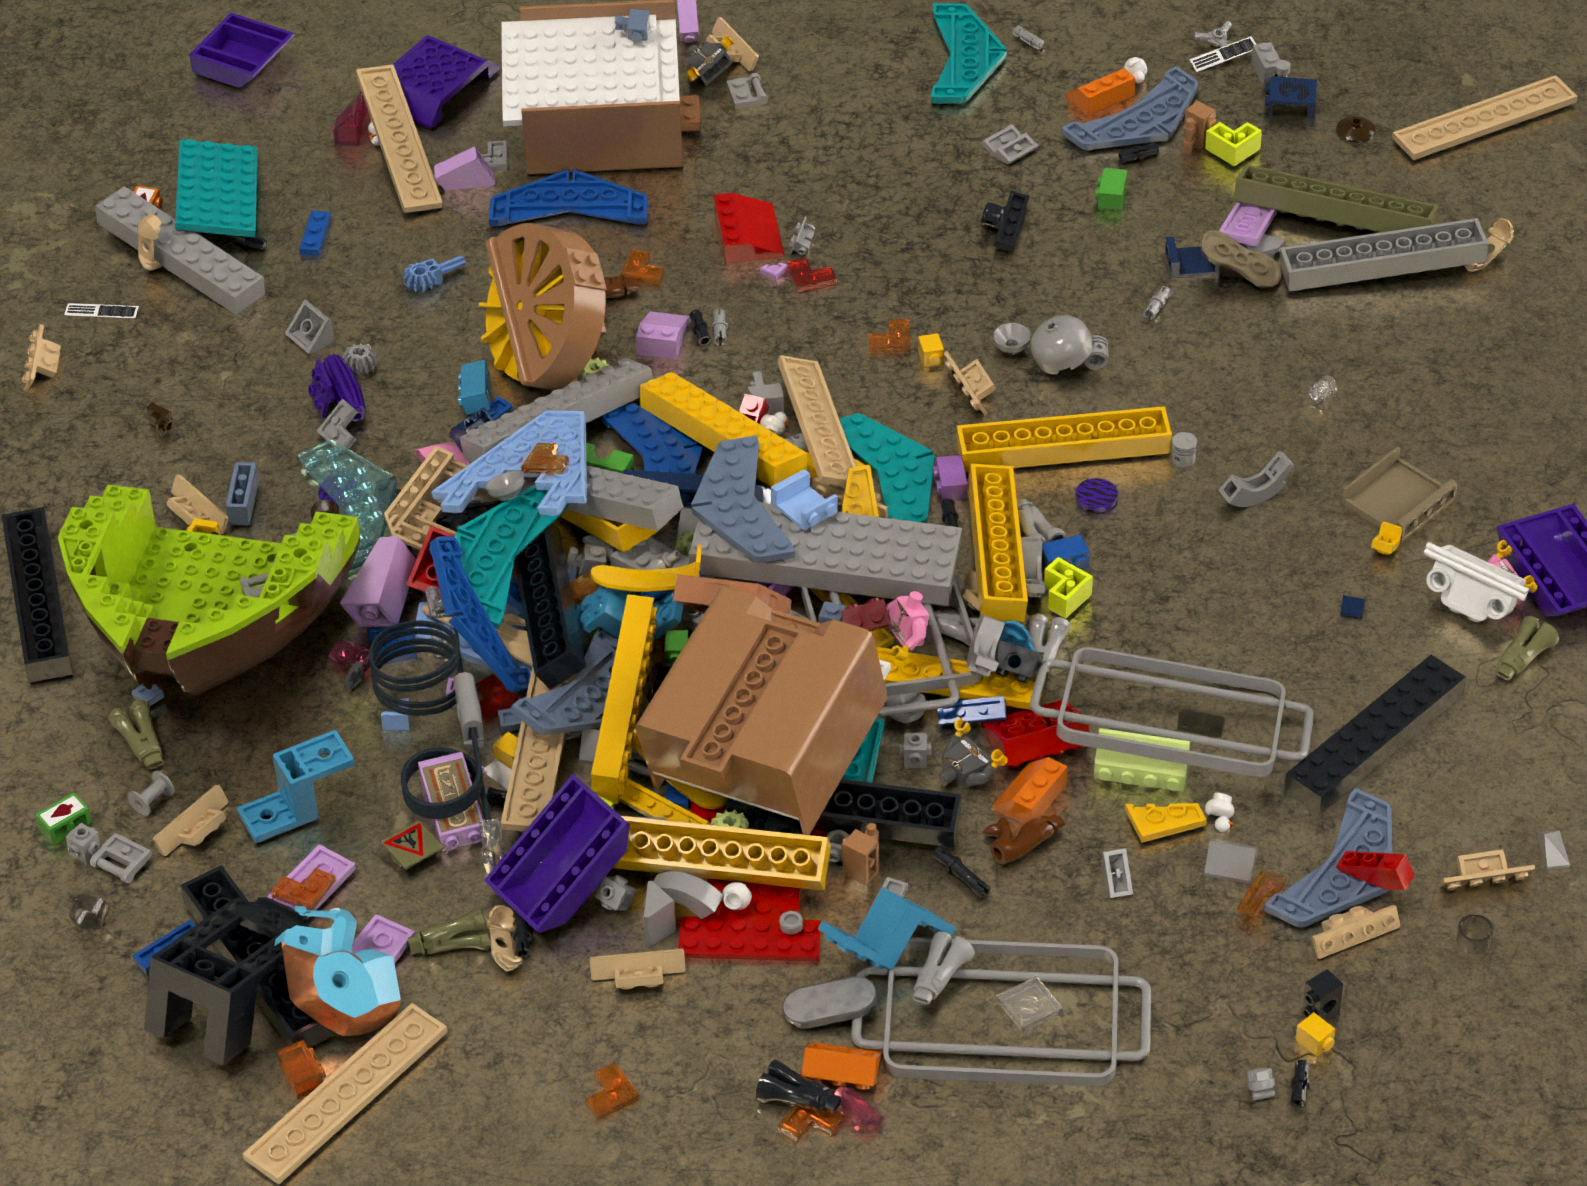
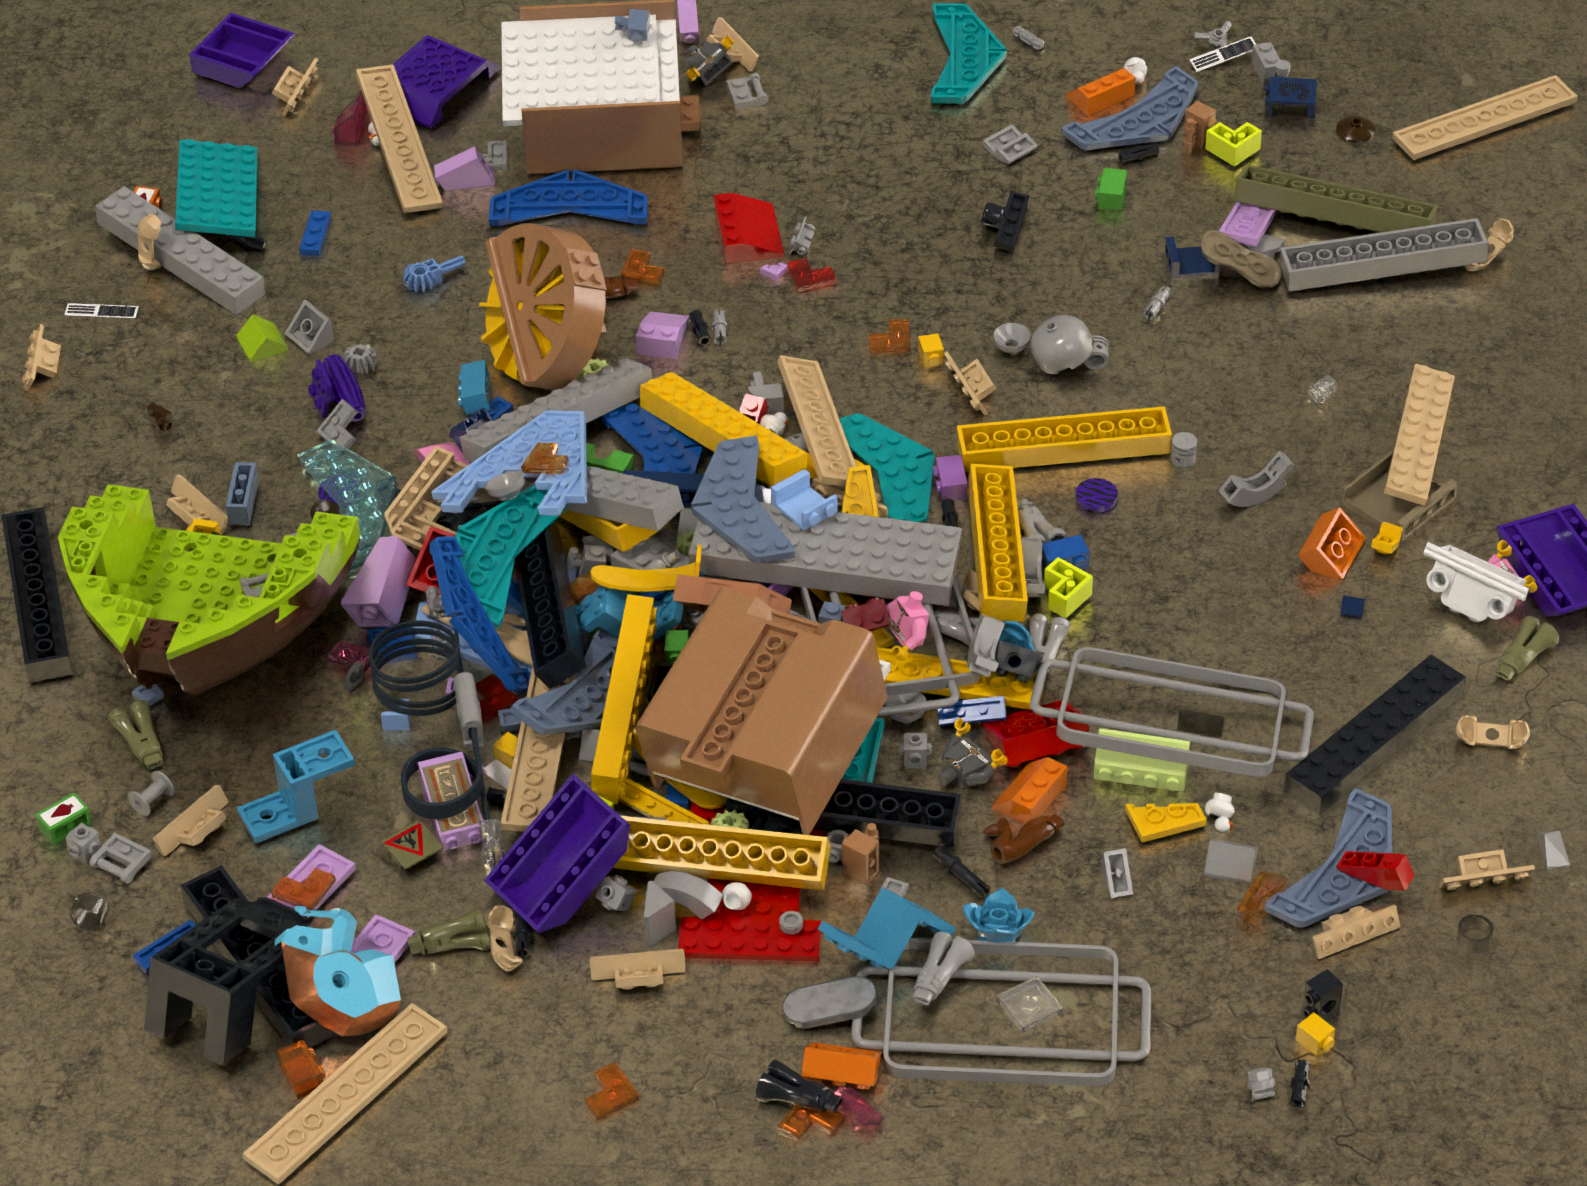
none -> lime slope [236,314,289,363]
none -> tan bracket [272,58,319,116]
none -> dark azure brick [963,888,1035,943]
none -> orange slope [1298,507,1366,580]
none -> tan plate [1384,363,1455,506]
none -> tan piece [1456,715,1530,749]

